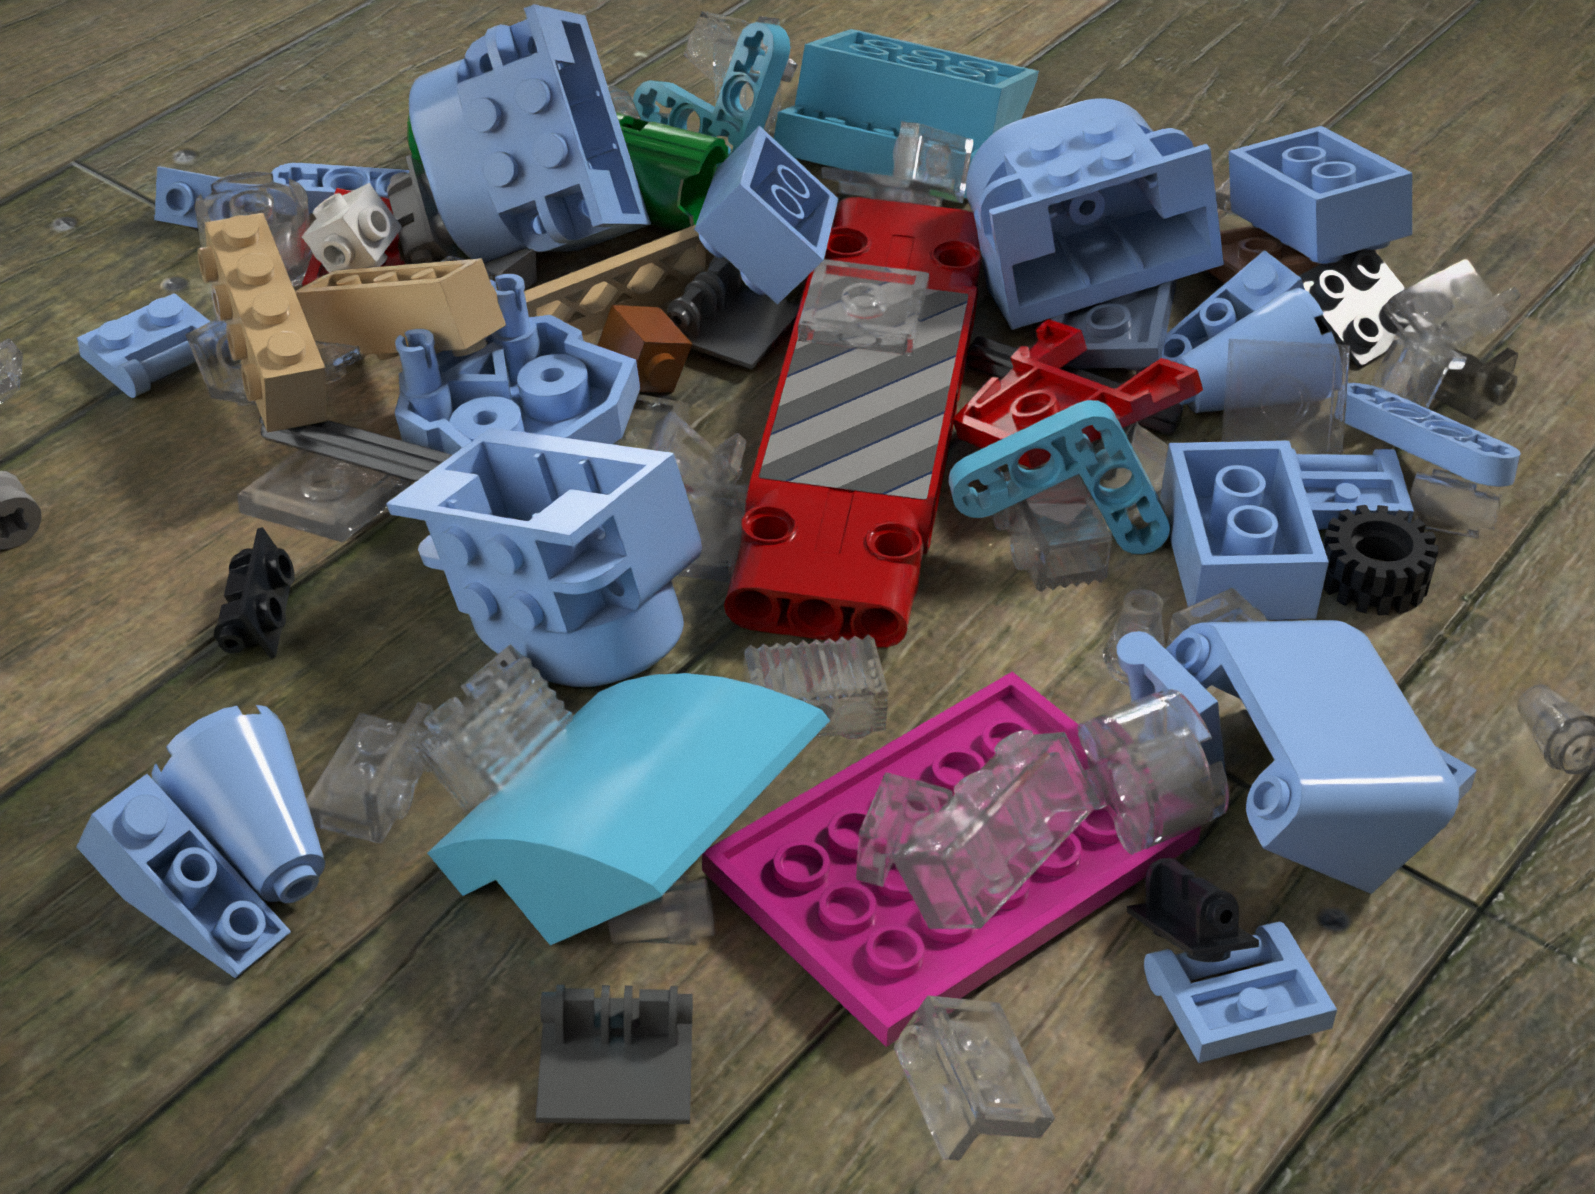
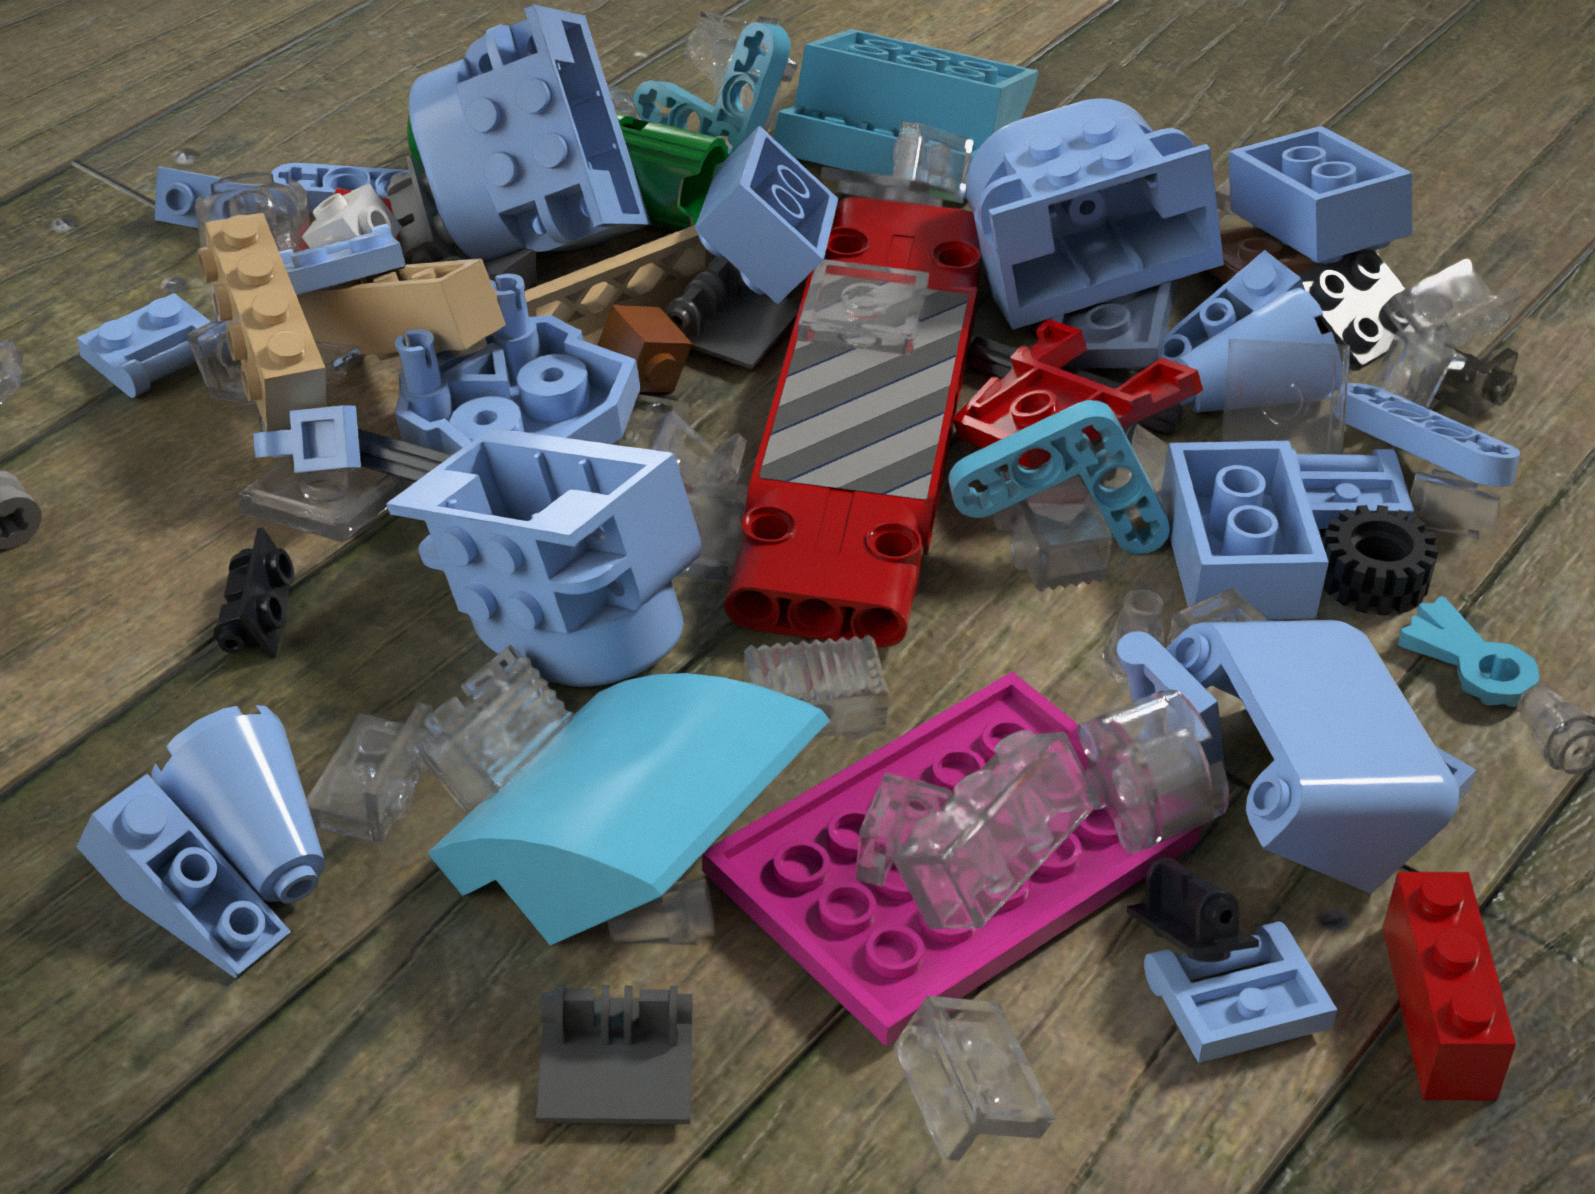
none -> light blue plate [253,405,361,473]
none -> light blue plate [279,224,406,295]
none -> red brick [1382,872,1516,1101]
none -> medium azure piece [1398,596,1539,707]

